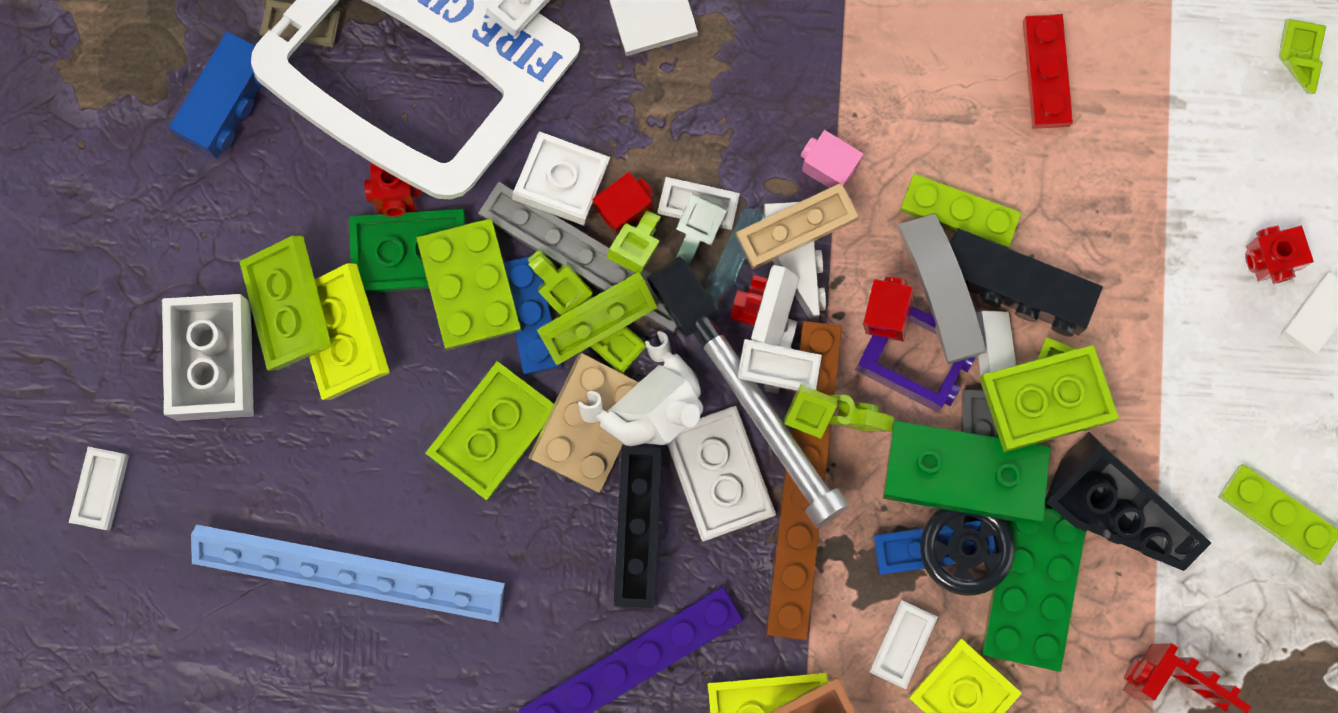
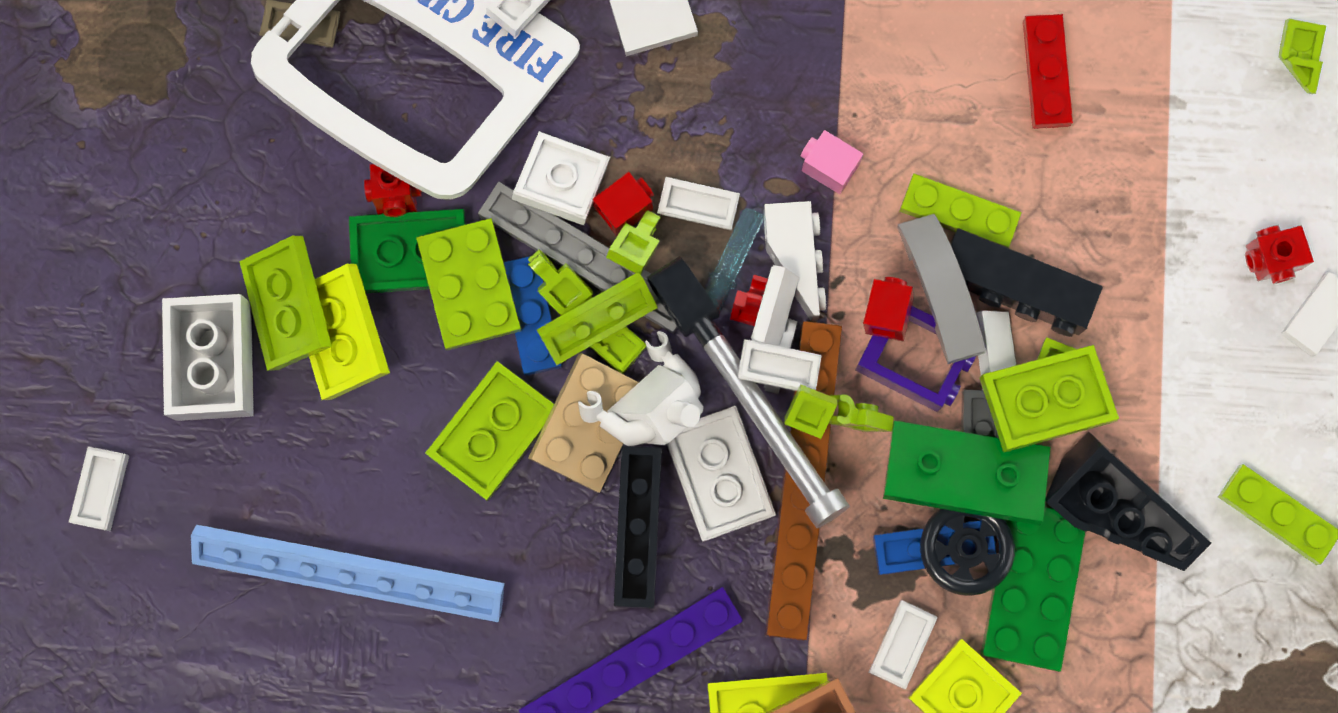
blue brick [168,31,265,159] -> none
plate [676,193,728,265] -> none
tan plate [736,183,859,270] -> none
red plate [1122,643,1251,713] -> none

